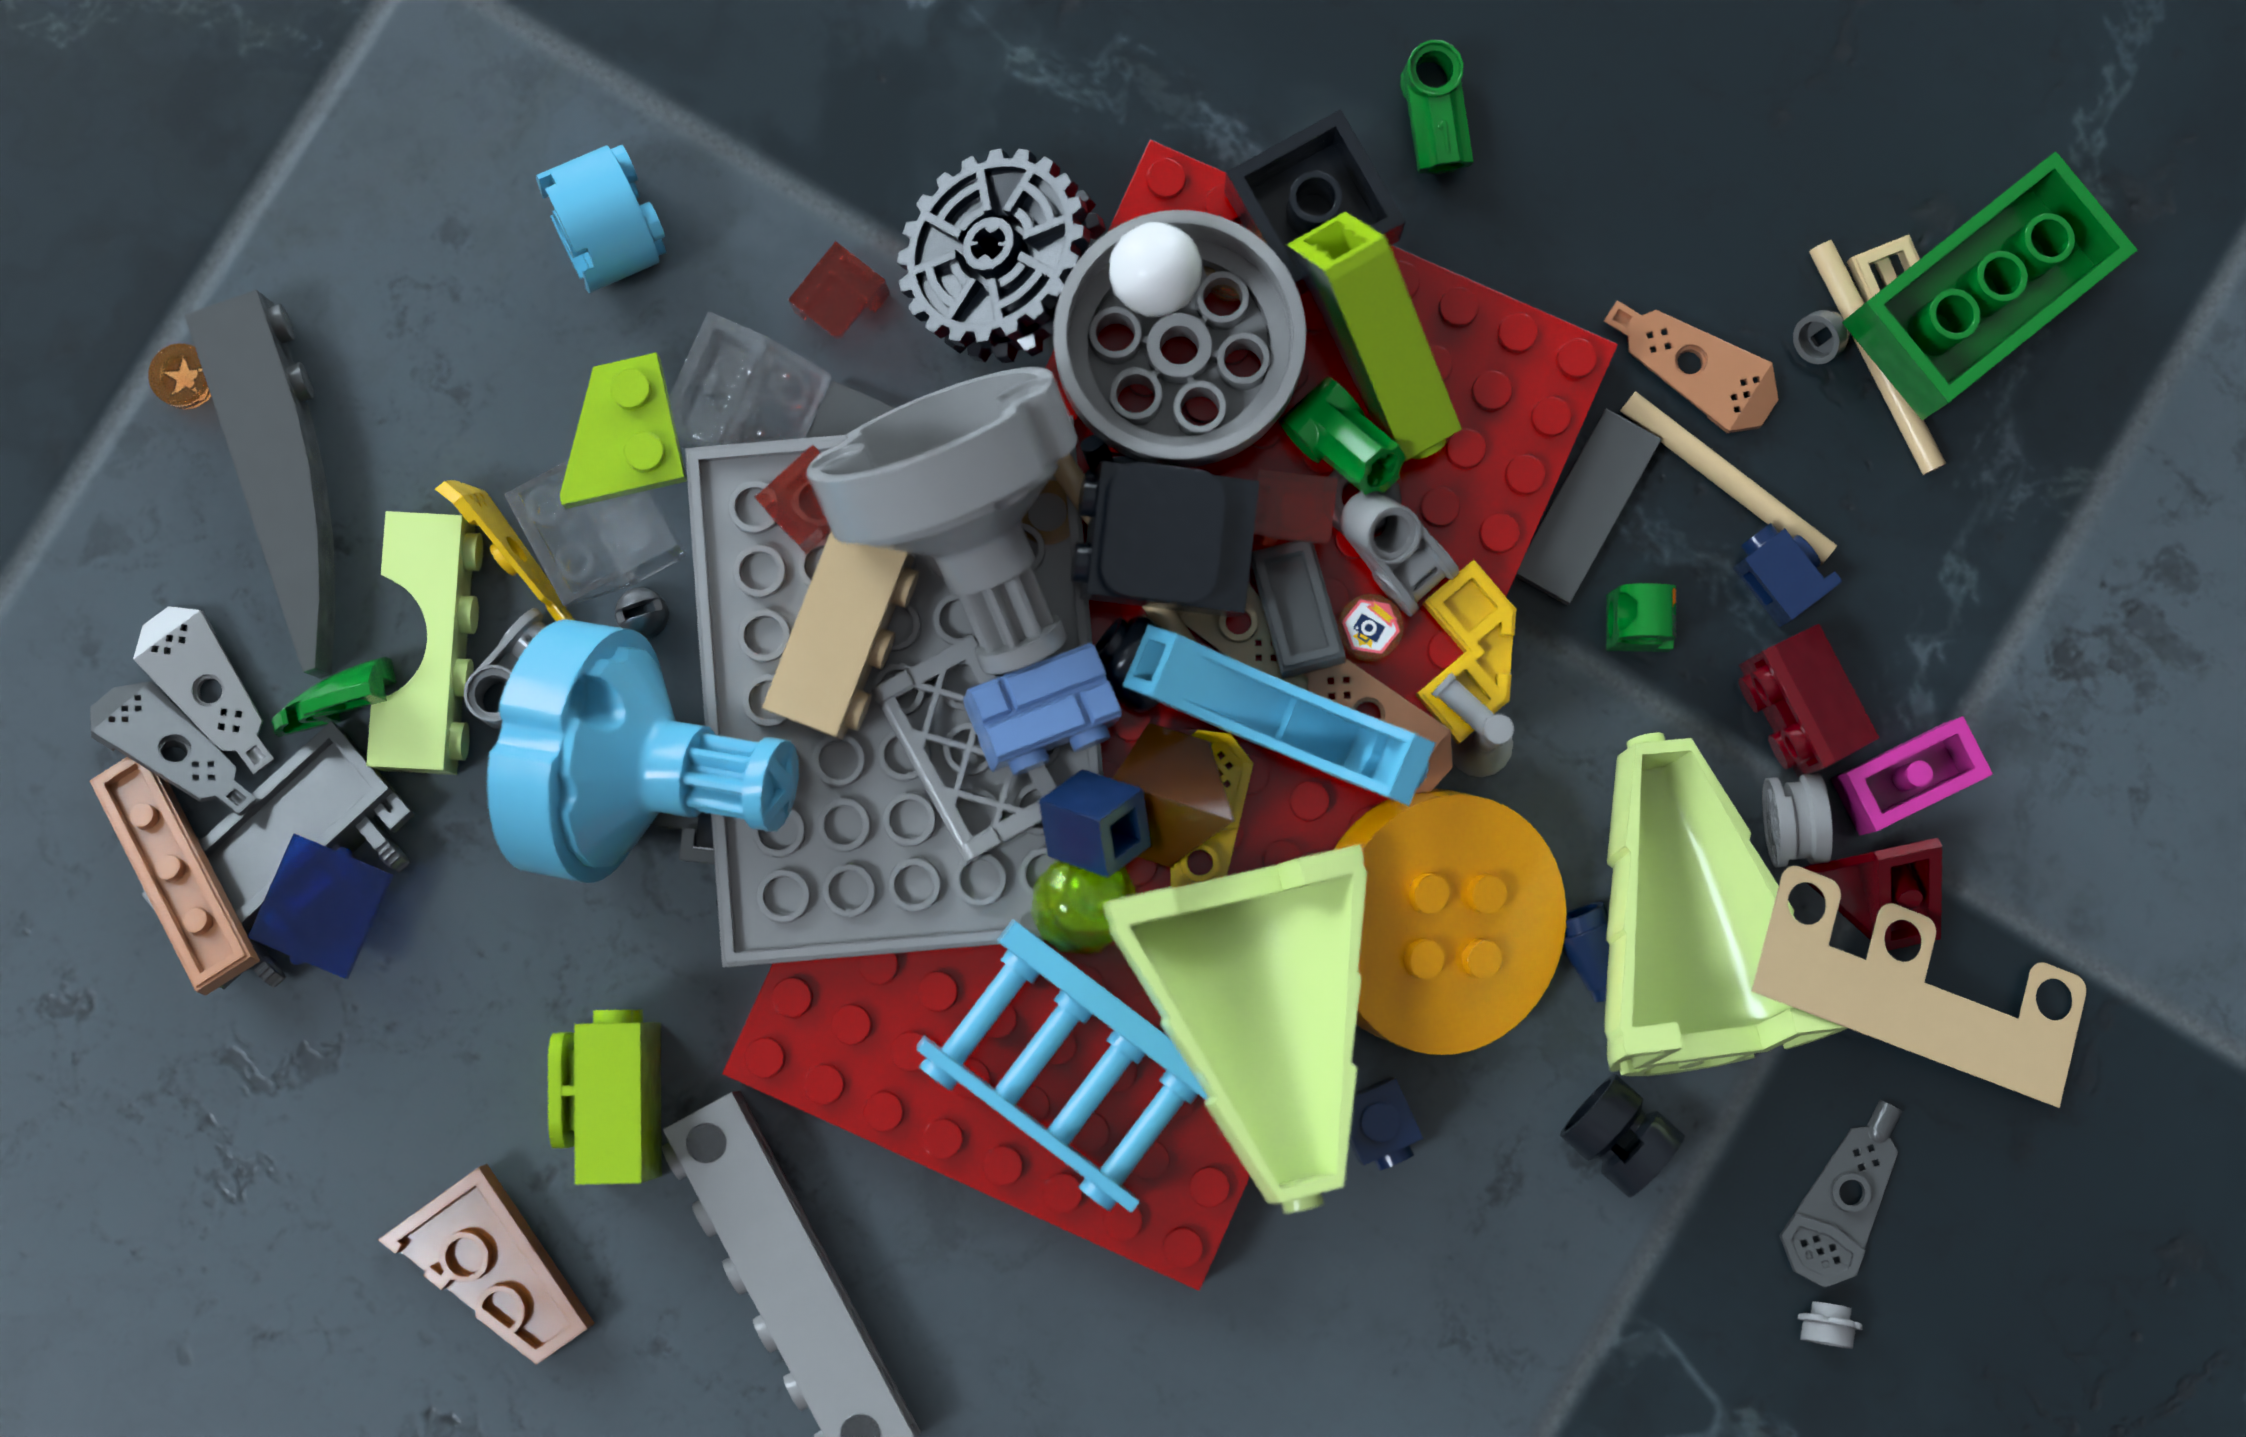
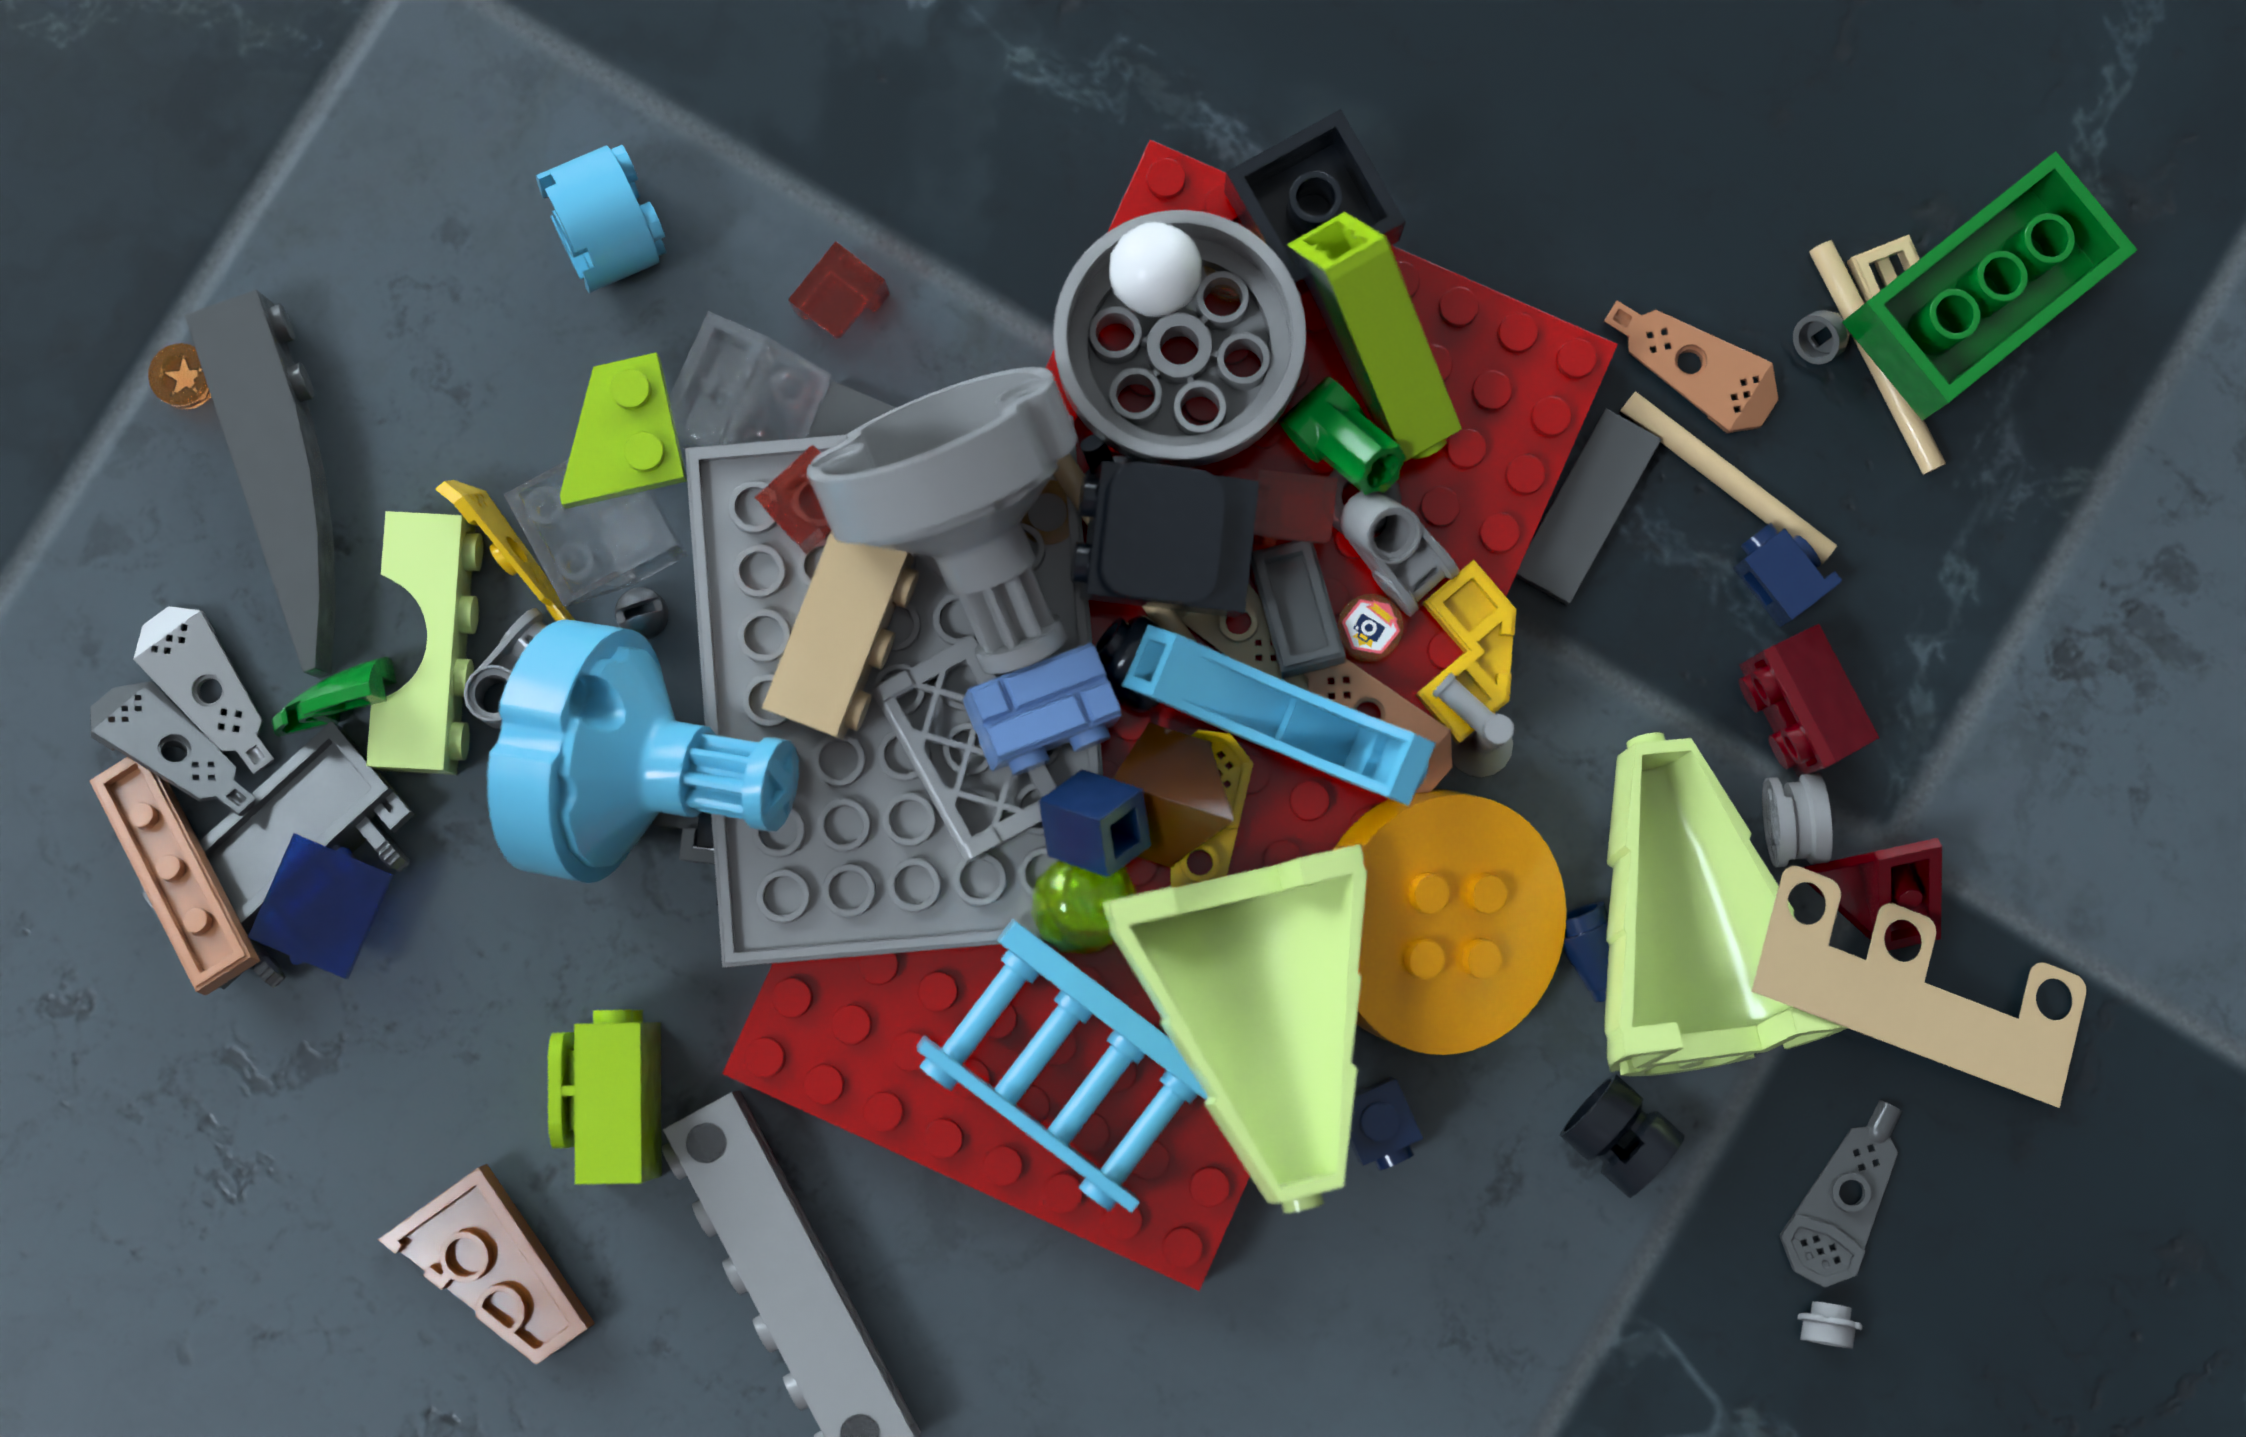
piece [897,148,1106,363] -> none
green piece [1400,40,1473,174] -> none
green leg [1606,583,1676,652] -> none
dark pink brick [1830,716,1993,836] -> none

